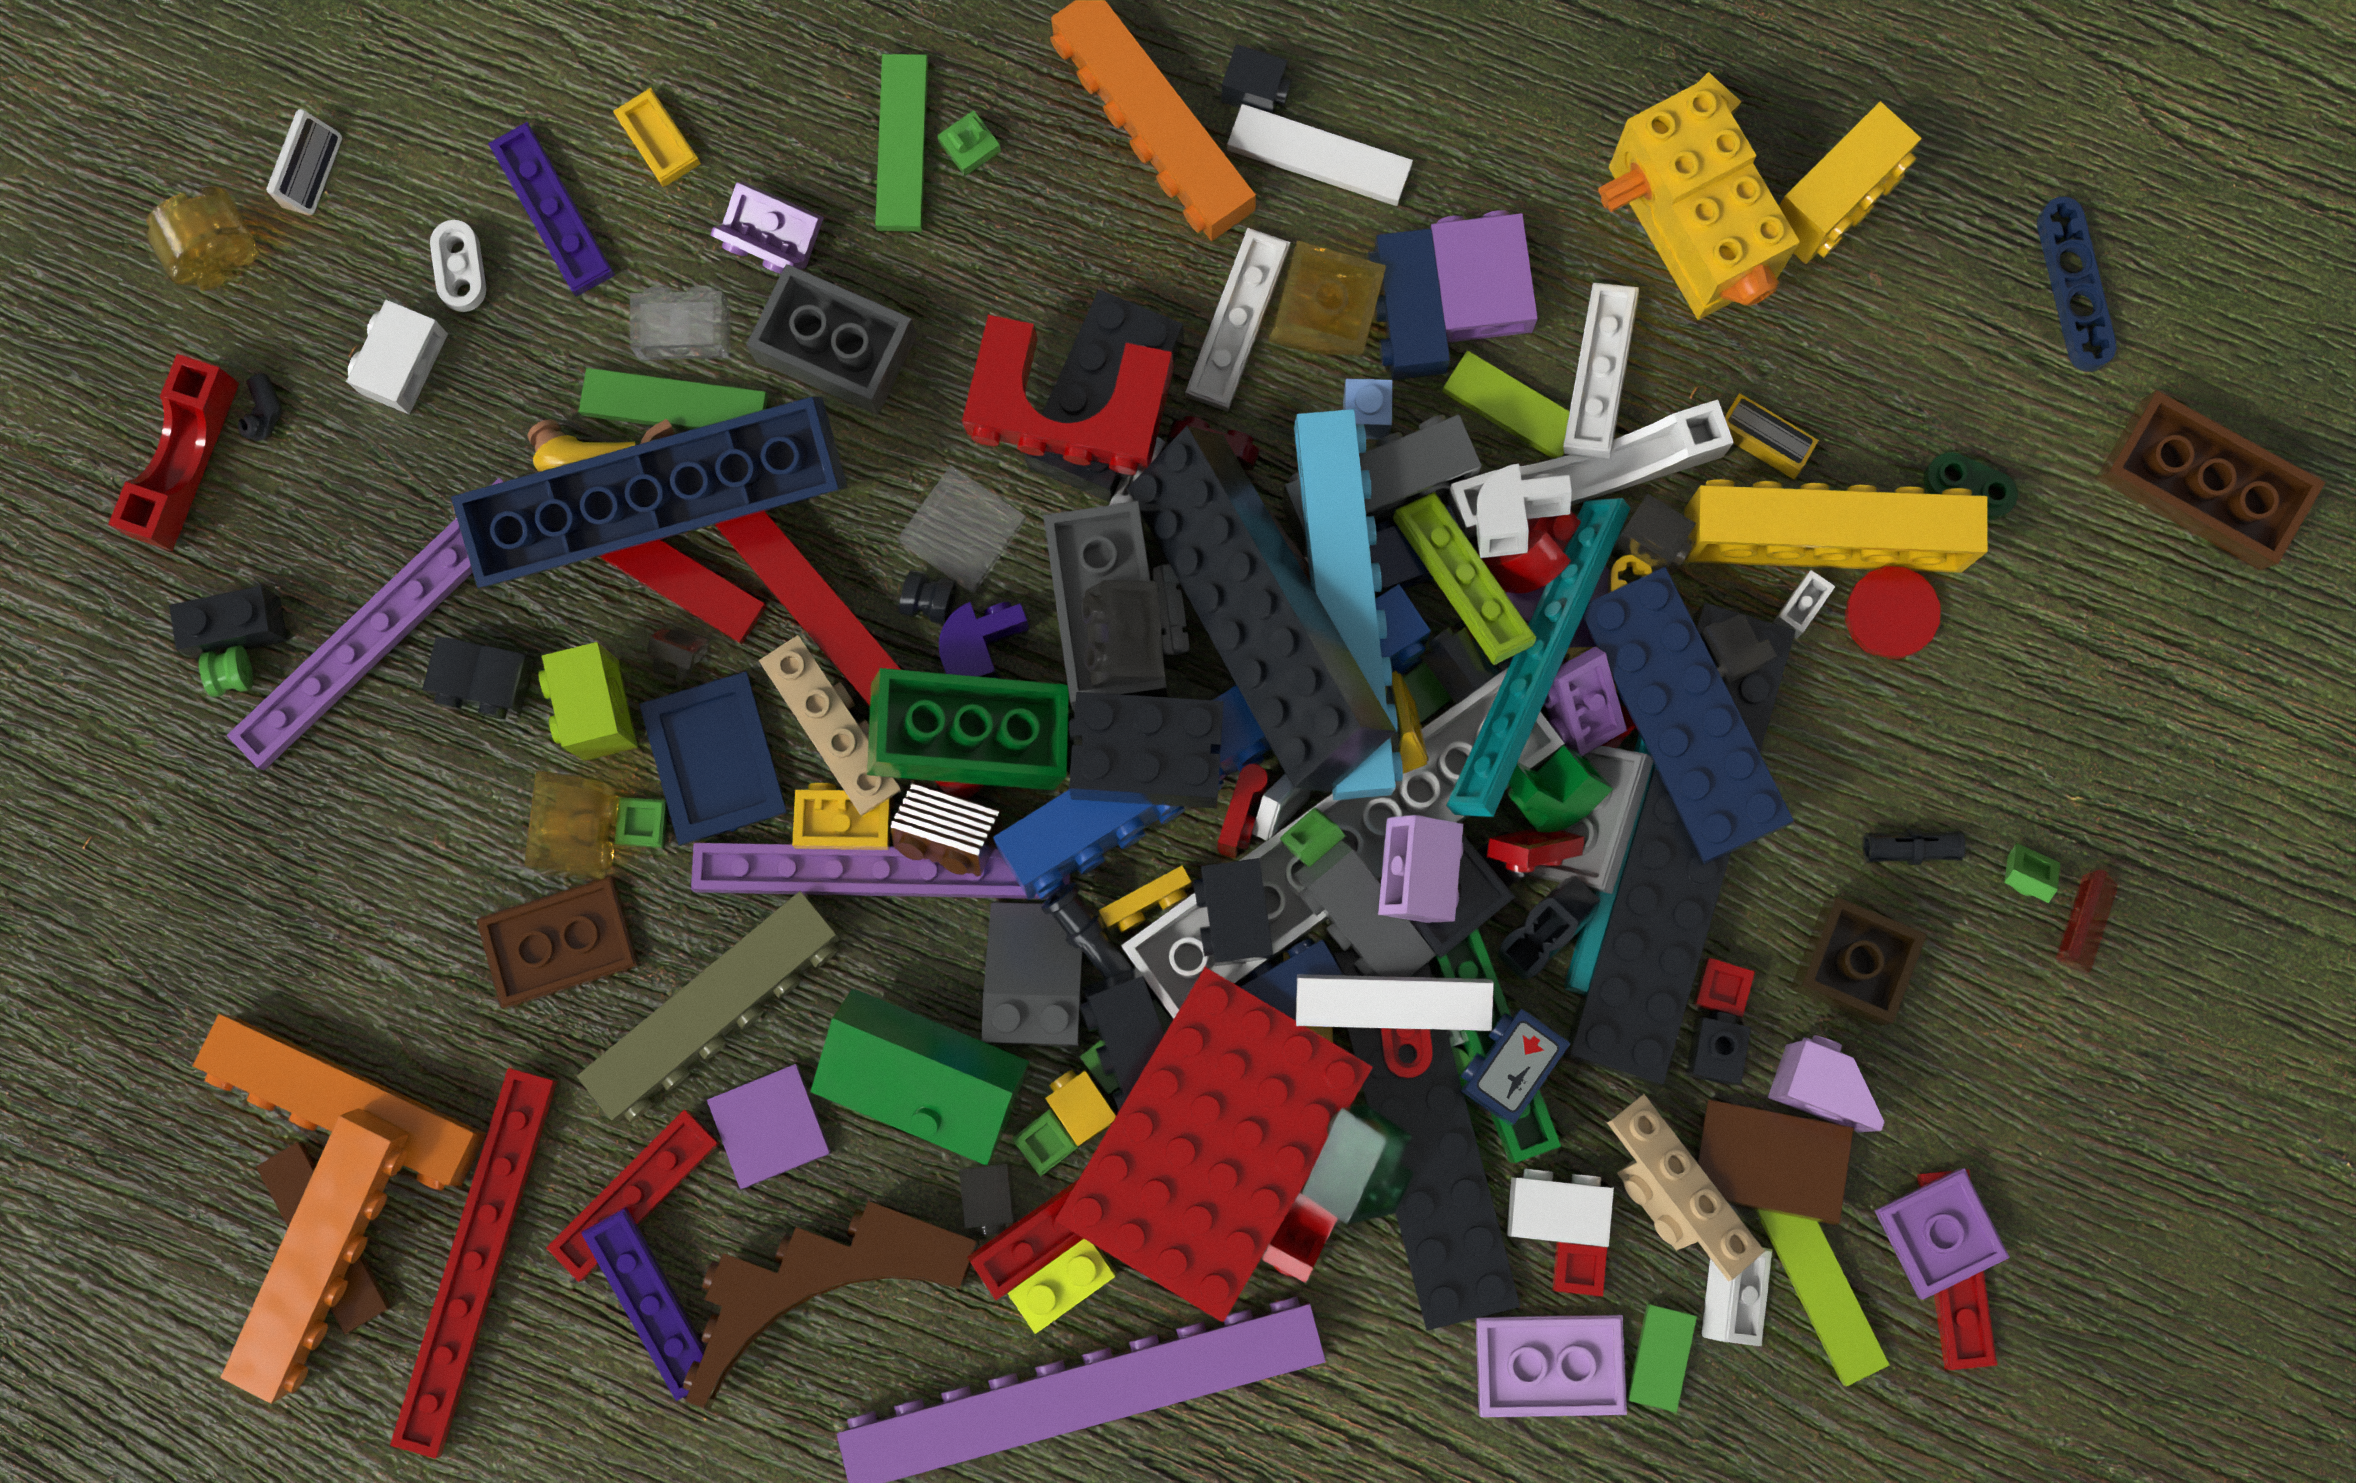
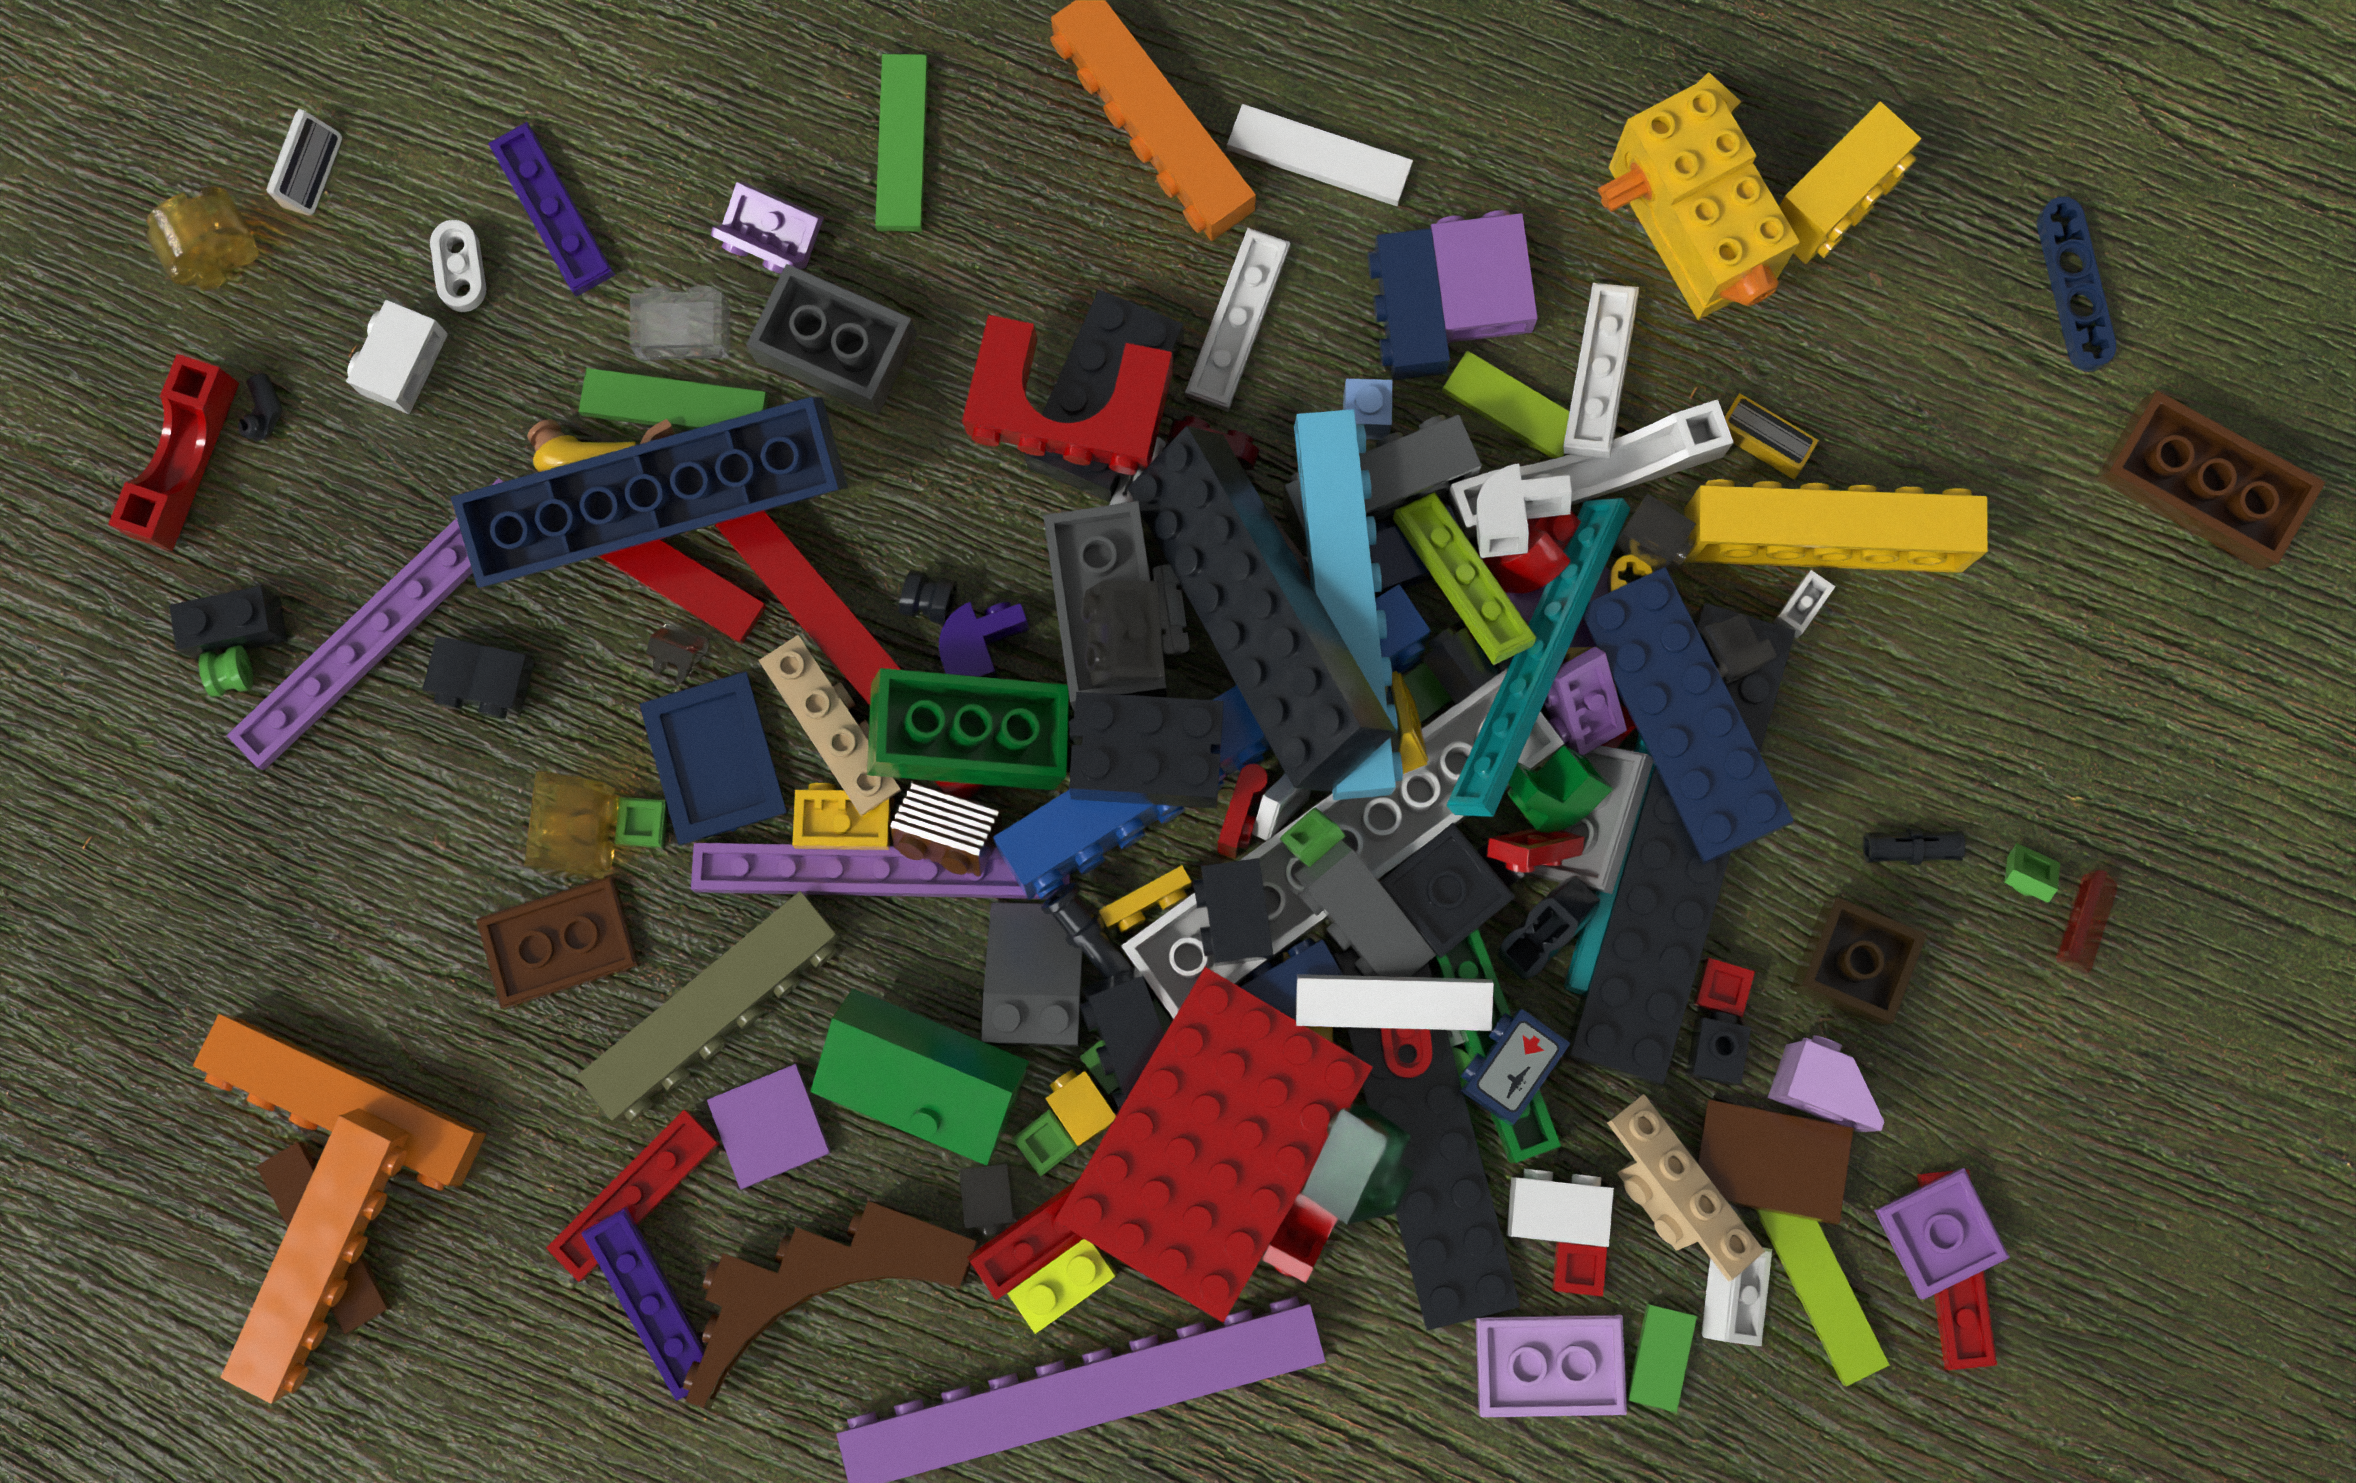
red plate [390,1068,558,1459] -> none
lime brick [539,642,638,761] -> none
yellow tile [613,88,701,188] -> none
clear tile [897,465,1027,593] -> none
bright green tile [937,110,1001,176] -> none
black brick [1221,44,1293,114] -> none
clear yellow slope [1268,241,1386,355] -> none
lavender brick [1378,815,1463,923] -> none
red tile [1845,566,1941,660] -> none
dark green plate [1923,452,2018,521] -> none

